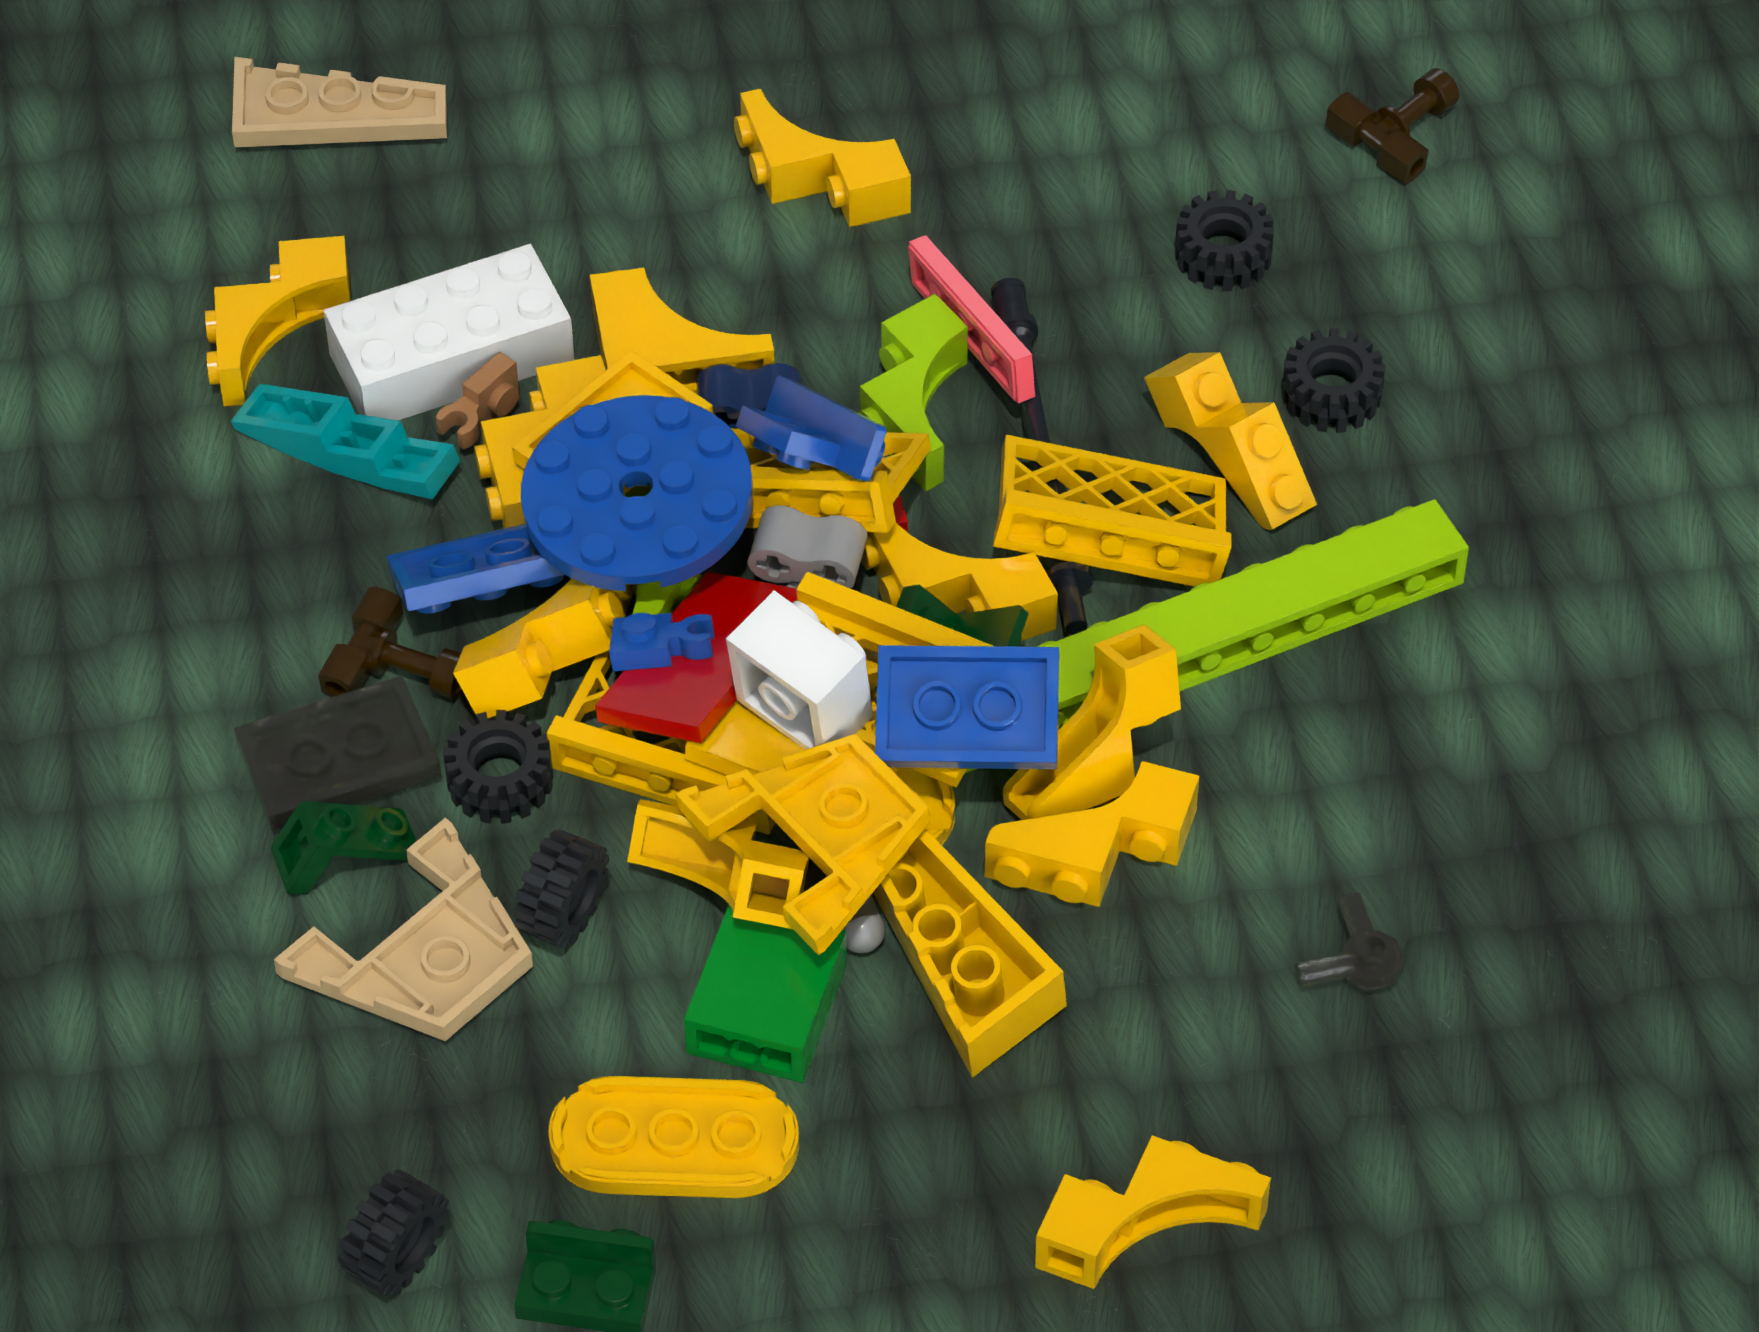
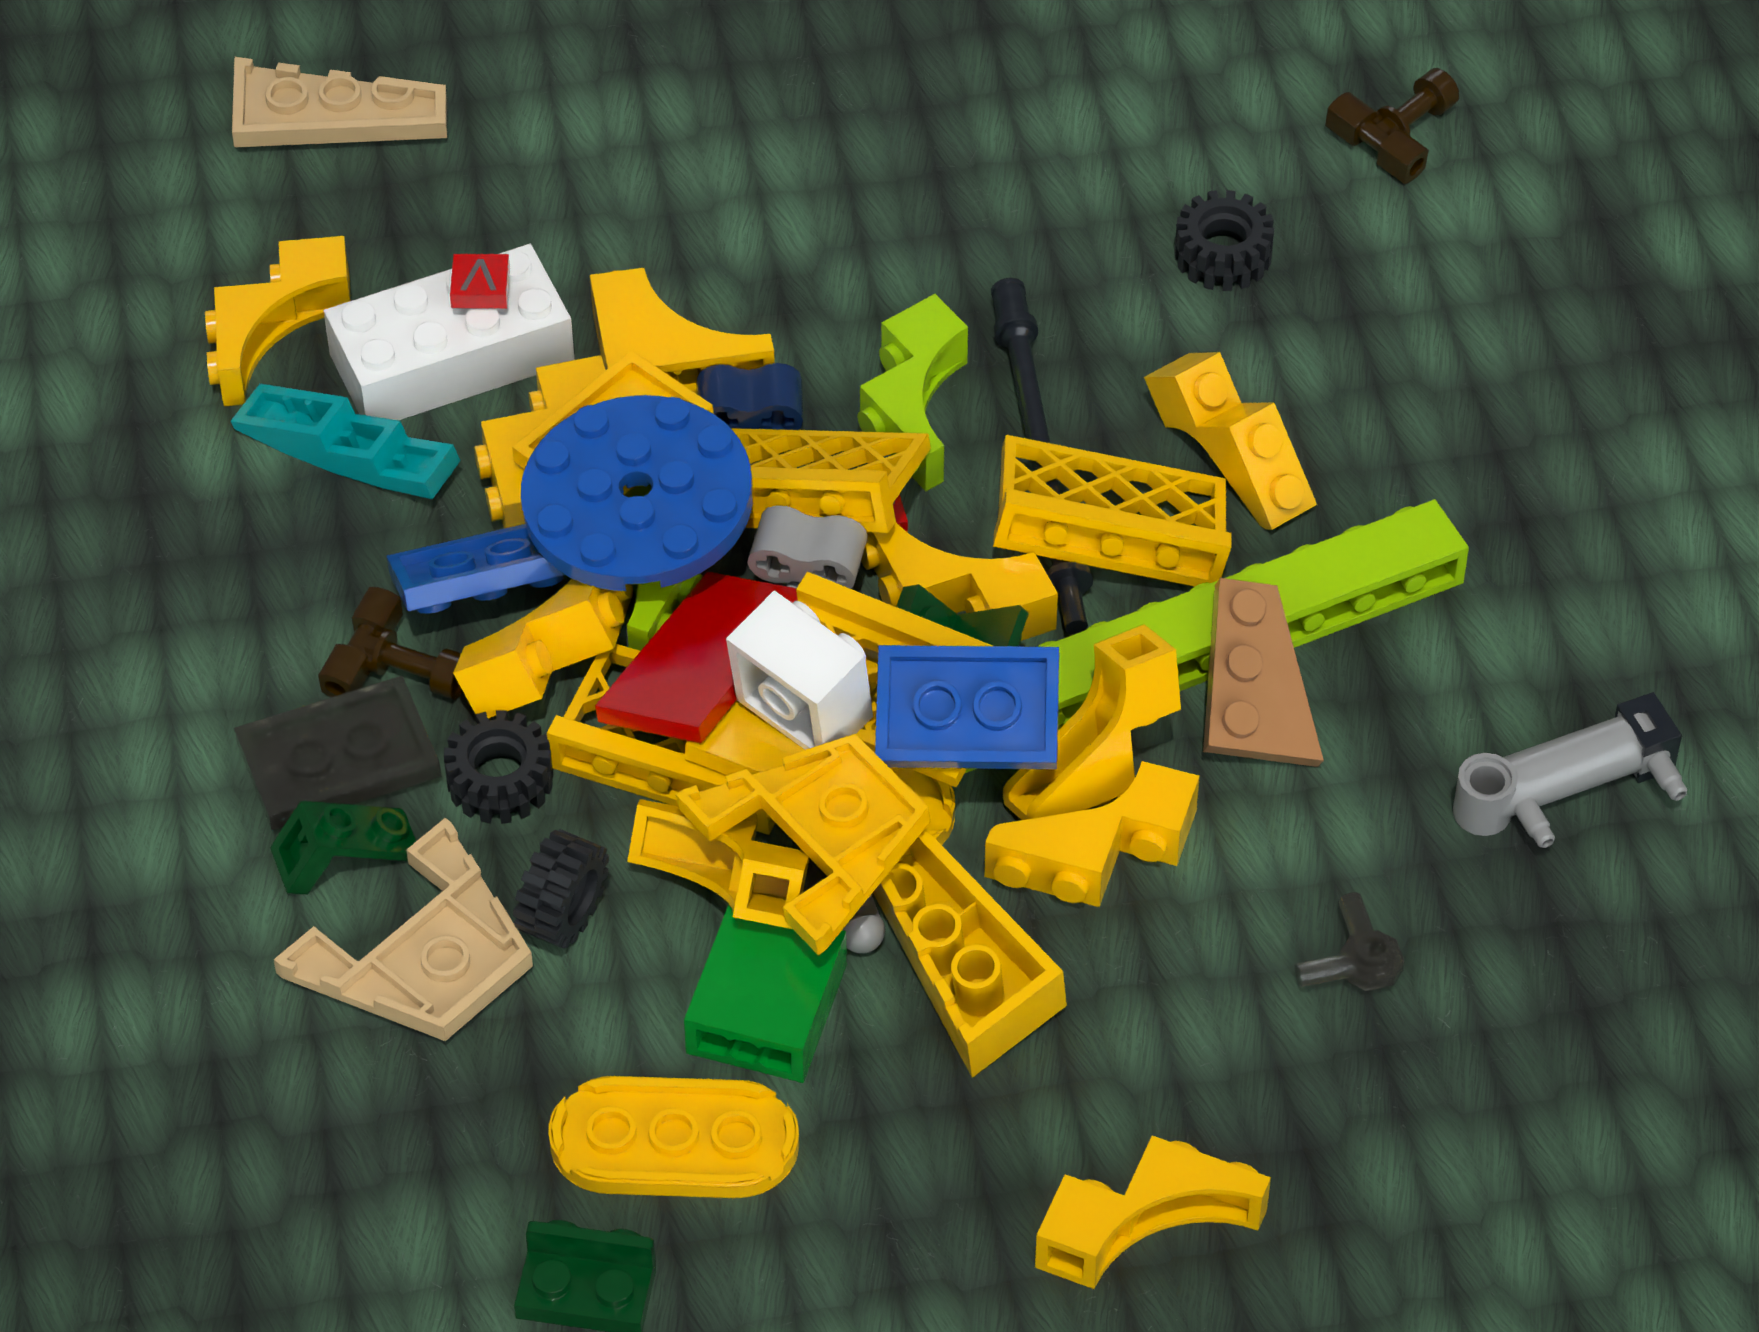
black tyre [338,1169,449,1296] -> none
medium nougat plate [436,352,520,449] -> none
blue plate [609,613,715,672] -> none
yellow arch [734,89,911,227] -> none
blue bracket [735,375,887,482] -> none
coral tile [908,235,1035,403] -> none
black tyre [1282,328,1385,433] -> none
none -> red tile [450,254,510,309]
none -> medium nougat wing [1203,578,1324,767]
none -> light grey piece [1453,692,1687,848]

